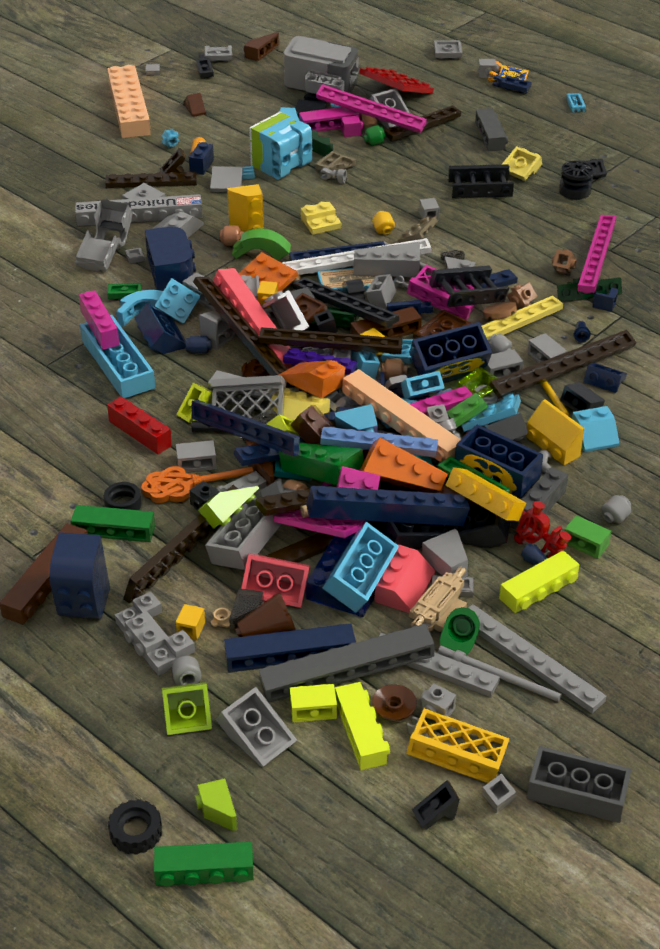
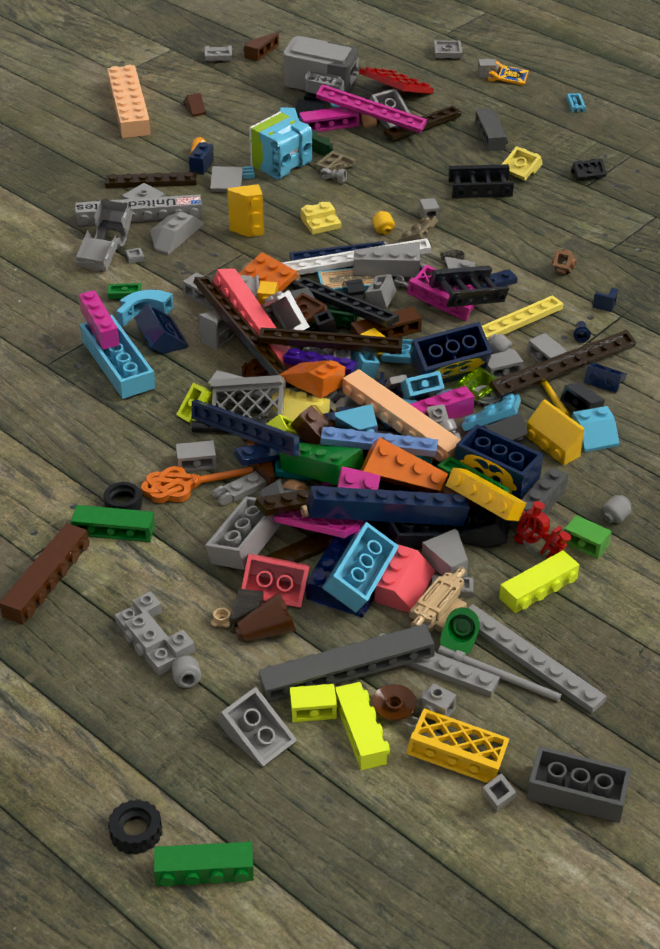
dark blue brick [50,532,110,619] -> none
red brick [107,396,172,455] -> none
dark brown plate [123,485,238,603] -> none
dark blue brick [145,227,196,291] -> none
light grey tile [146,64,160,76] -> none
medium azure bracket [155,278,200,324] -> none
dark brown slope [160,148,186,173] -> none
medium azure gear [161,128,180,148] -> none
lime slope [162,682,212,735] -> none
yellow brick [176,604,205,641] -> none
dark blue brick [186,336,211,354] -> none
black brick [189,481,220,511] -> none
lime slope [195,778,237,831] -> none
black plate [196,54,214,78] -> none
slope [198,486,259,529] -> none
nougat head [220,225,243,246] -> none
dark blue brick [224,623,356,673] -> none
bright green arch [232,228,291,260] -> none
dark pink brick [341,116,363,137] -> none
green head [363,125,386,146] -> none
medium nougat head [381,358,407,380] -> none
dark blue plate [387,300,433,316] -> none
black slope [412,780,460,830] -> none
reddish brown tile [413,310,471,339] -> none
bright green bracket [447,393,488,427] -> none
medium nougat tile [483,302,517,320] -> none
dark blue plate [493,75,532,93] -> none
medium nougat brick [507,282,538,308] -> none
dark blue cone [521,543,548,566] -> none
light grey arm [539,450,551,473] -> none
dark green bracket [557,277,622,302] -> none
black wheel [559,160,594,200] -> none
dark pink plate [578,215,616,293] -> none

